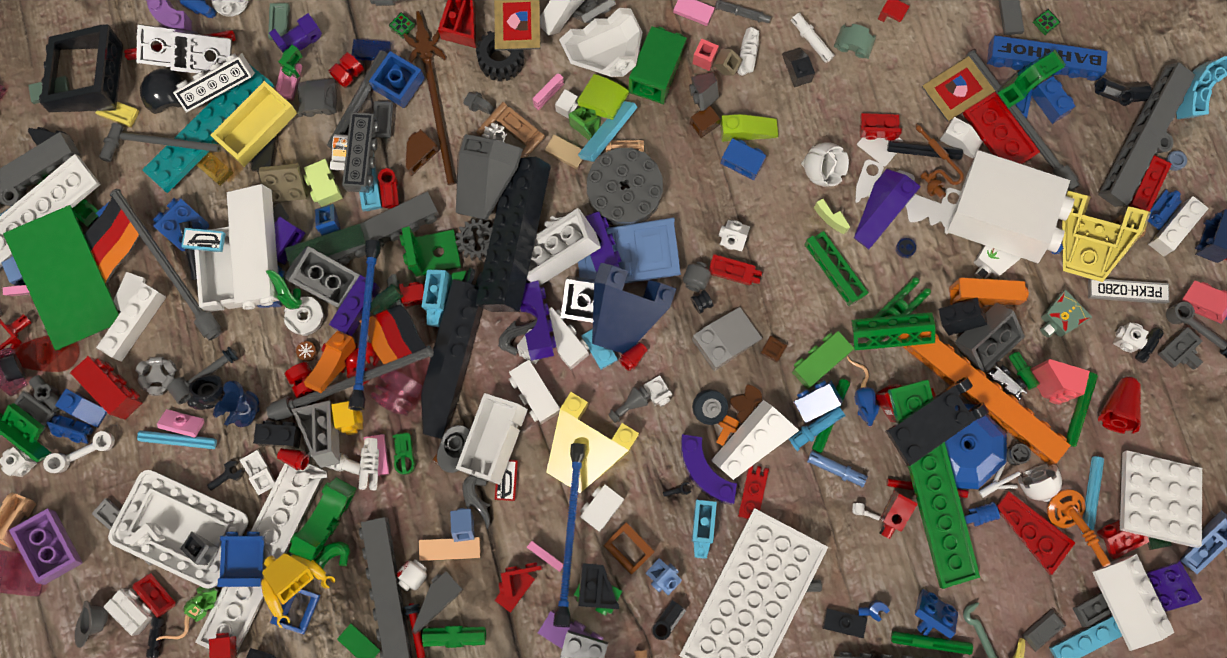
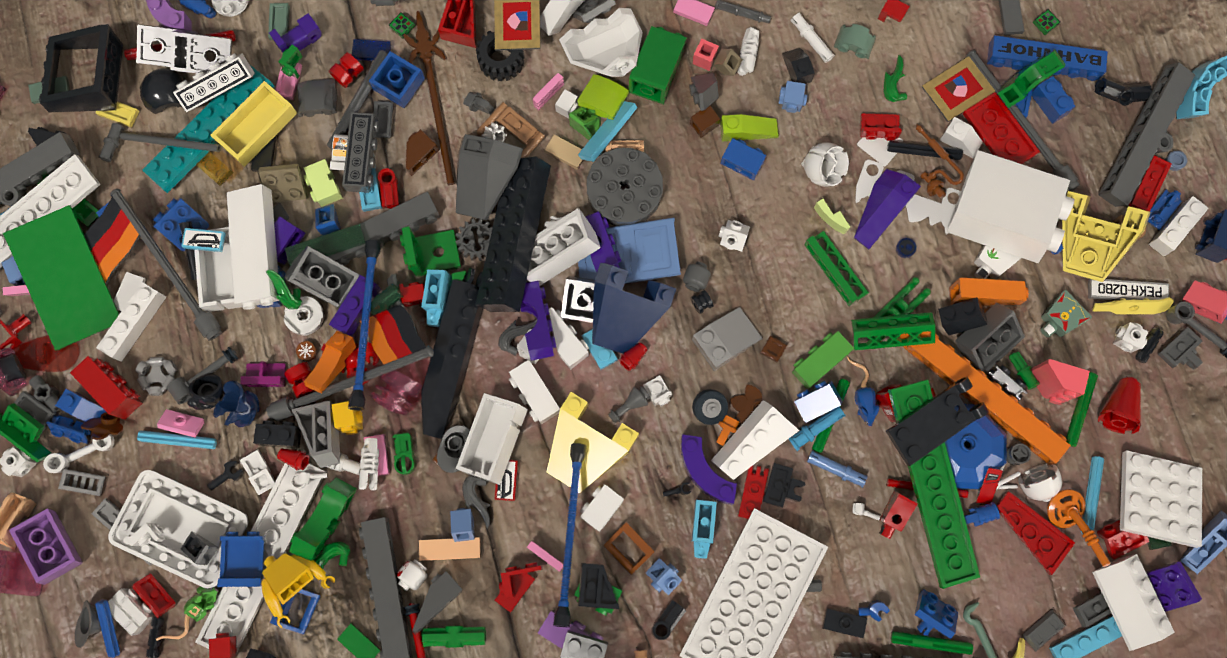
red hinge [709,254,763,285] -> none
none -> light grey slope [58,469,106,496]
none -> reddish brown plate [81,412,123,440]
none -> blue axle [95,599,120,658]
none -> magenta panel [240,361,286,387]
none -> black plate [763,463,806,508]
none -> medium blue brick [778,81,807,113]
none -> green piece [883,55,907,102]
none -> red sticker [976,468,1003,504]
none -> light yellow piece [1092,297,1174,314]

